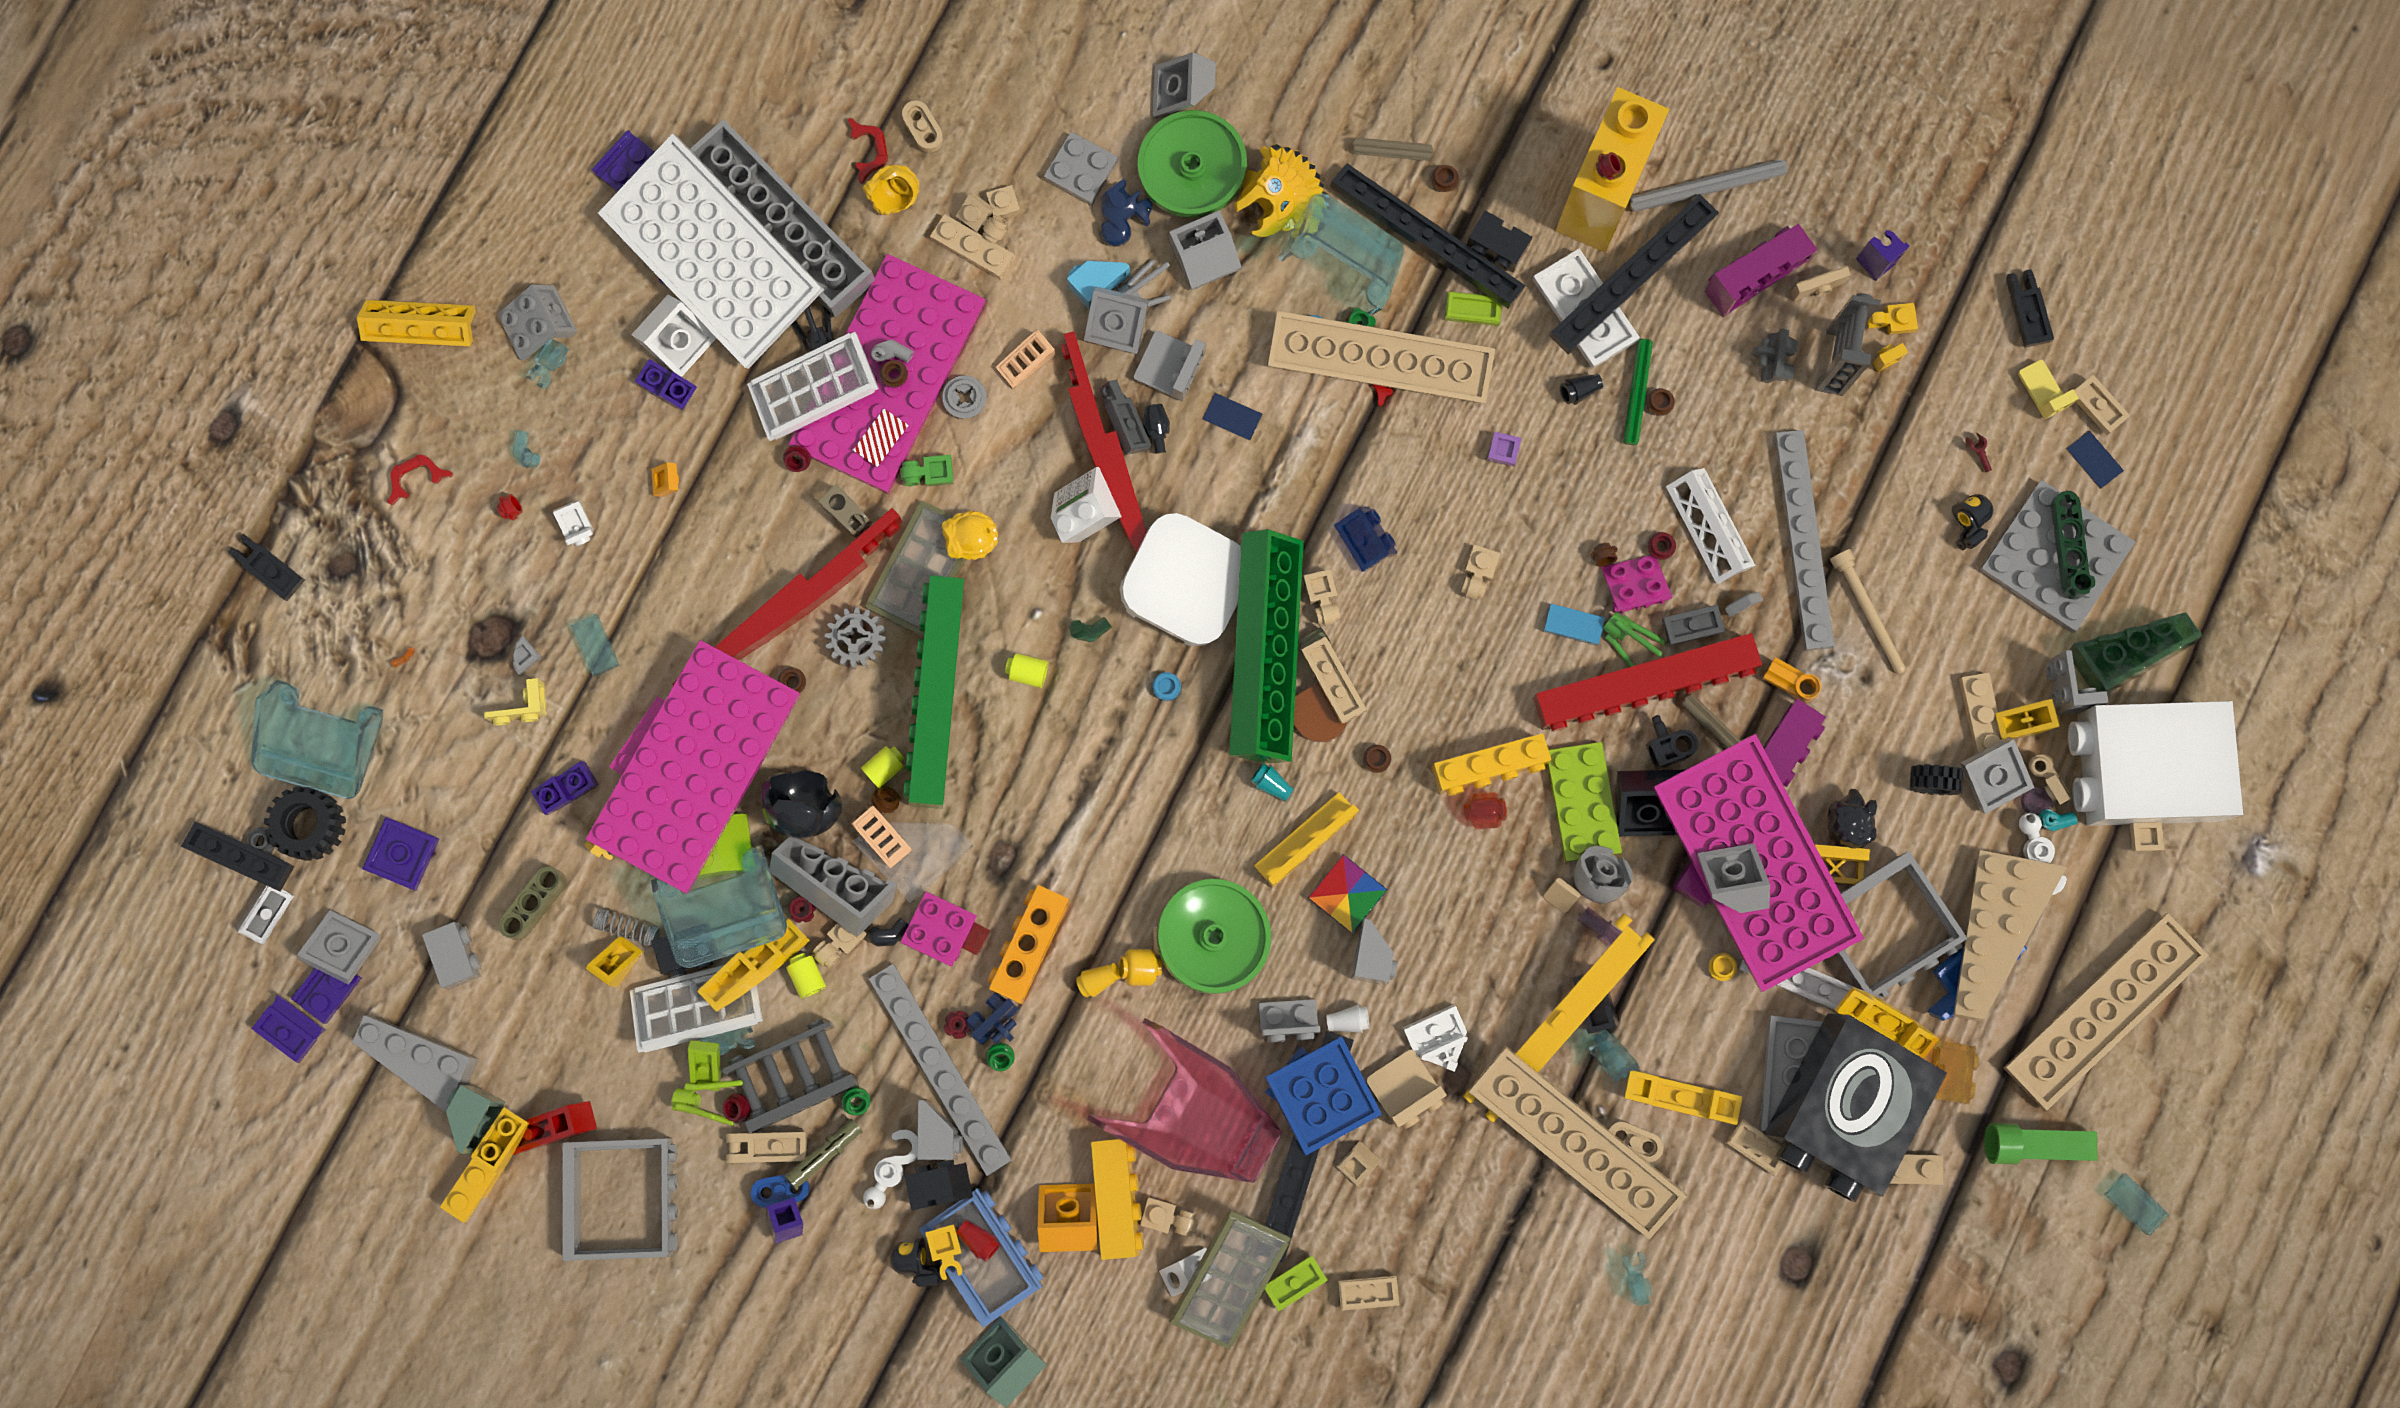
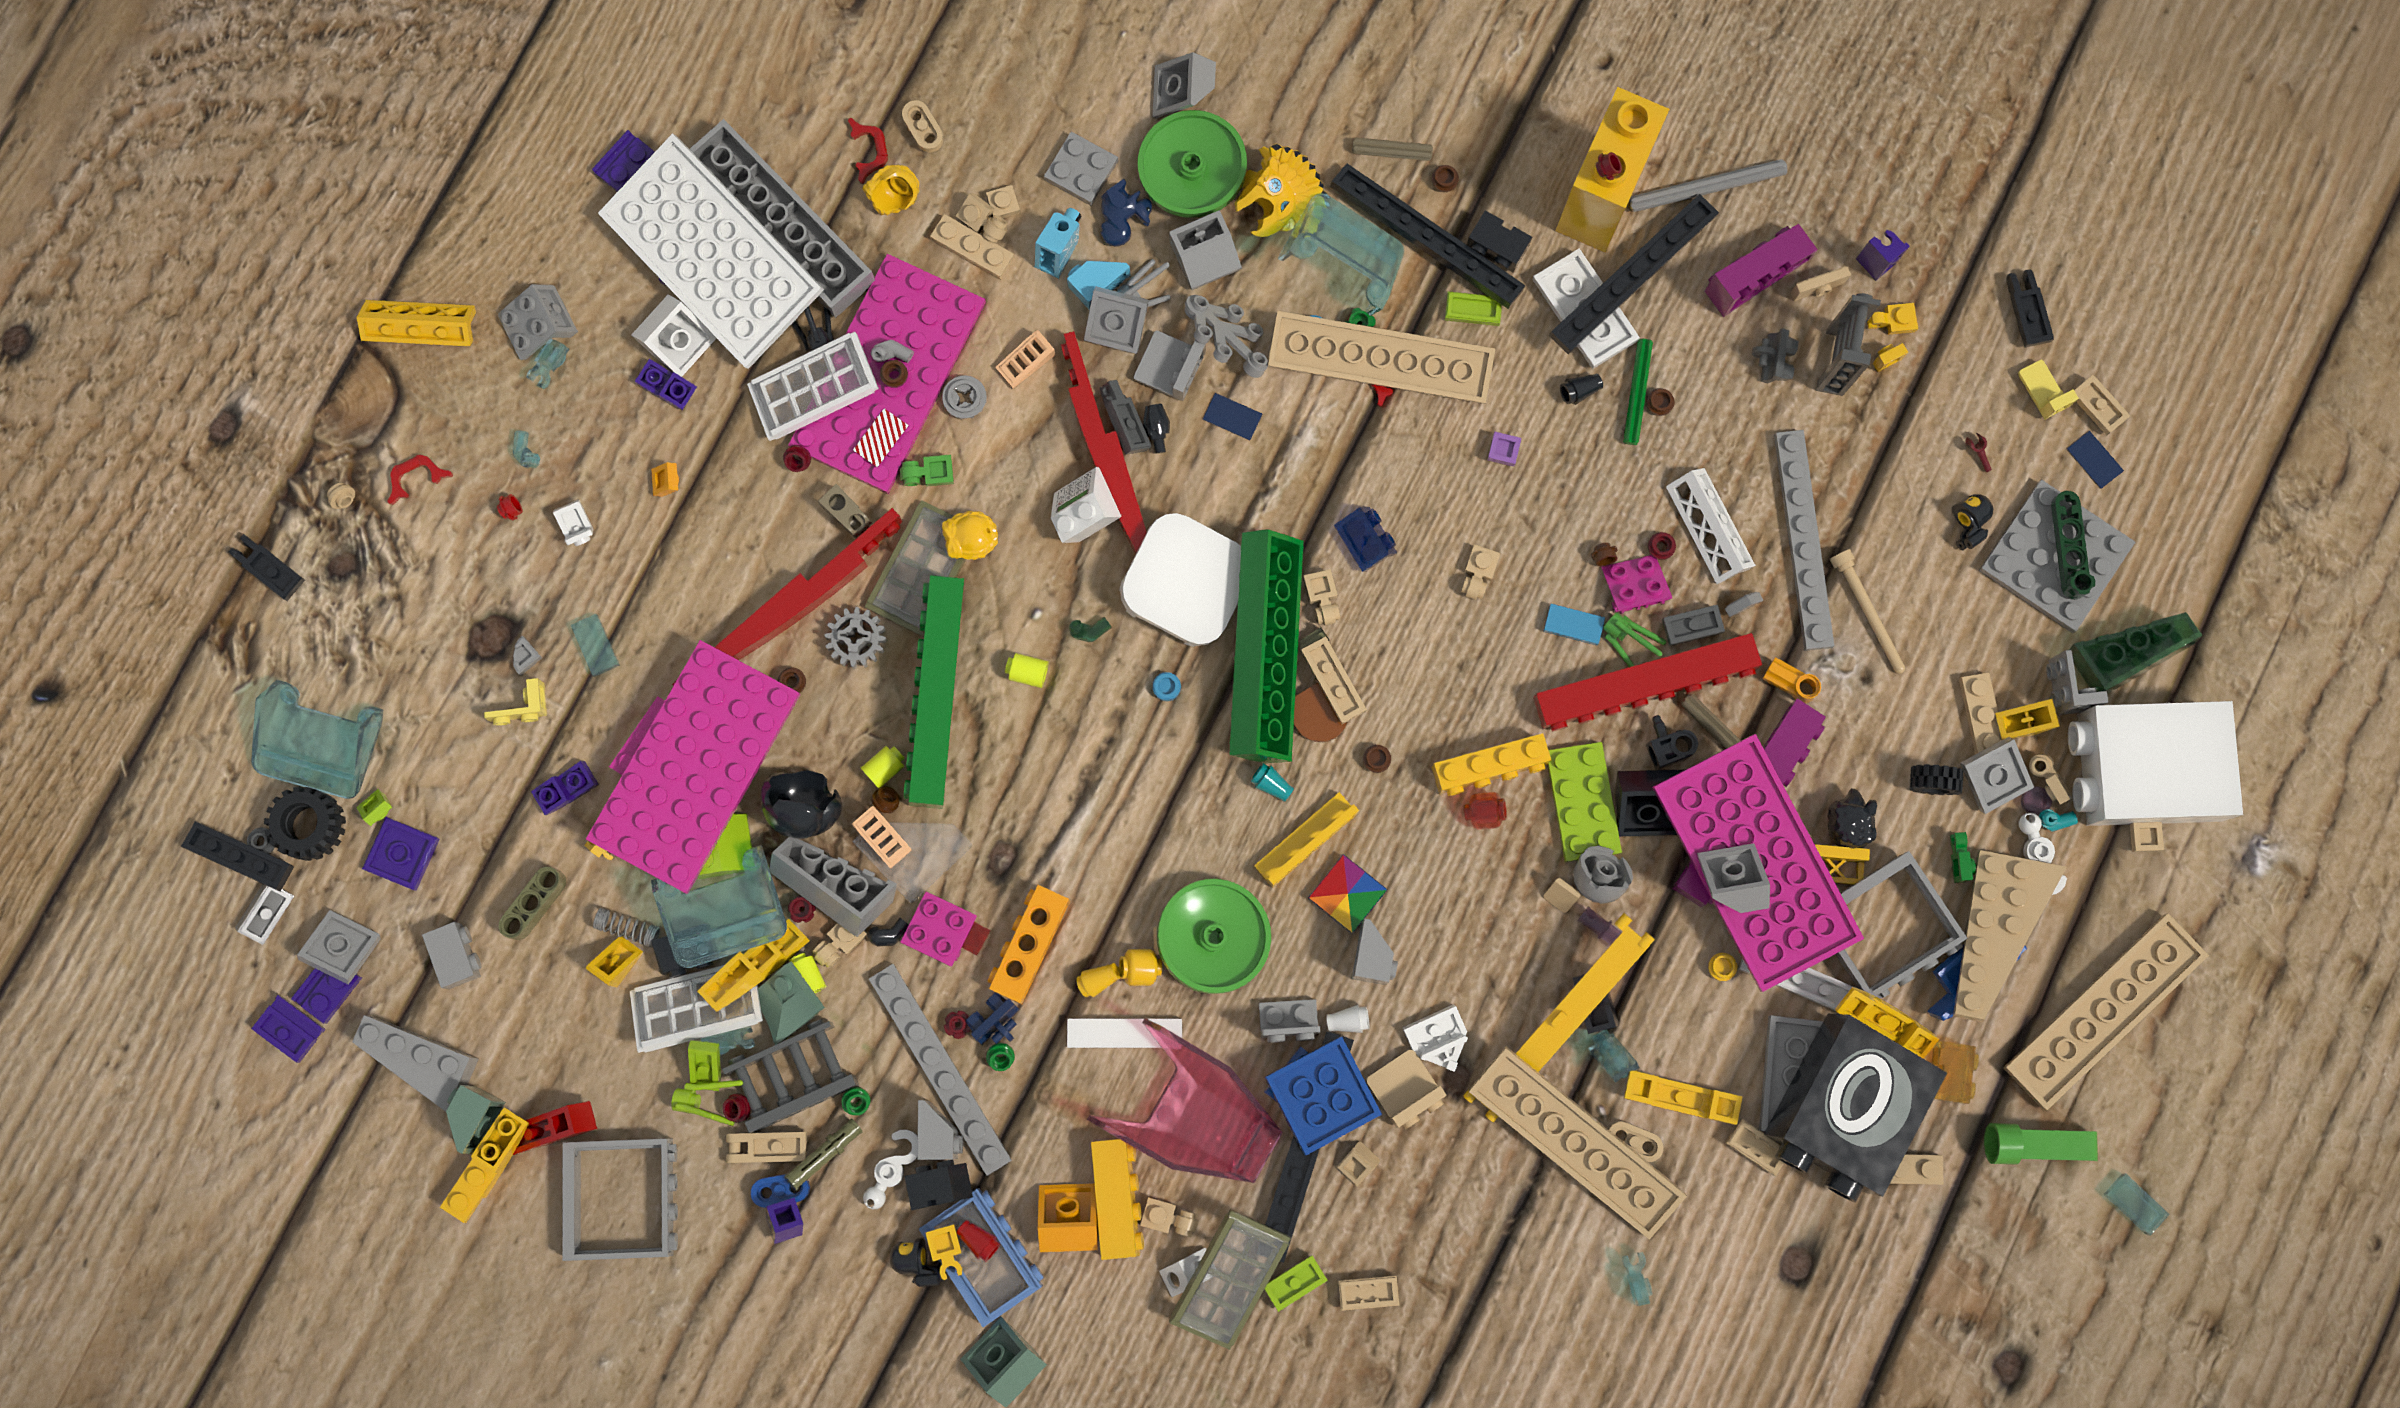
orange leg [390,647,415,668] -> none
none -> tan plate [327,483,355,509]
none -> lime plate [356,789,392,826]
none -> sand green plate [758,962,825,1045]
none -> medium azure torso [1034,208,1082,279]
none -> white tile [1067,1019,1182,1048]
none -> light grey plant [1185,295,1268,378]
none -> green plate [1950,832,1976,883]

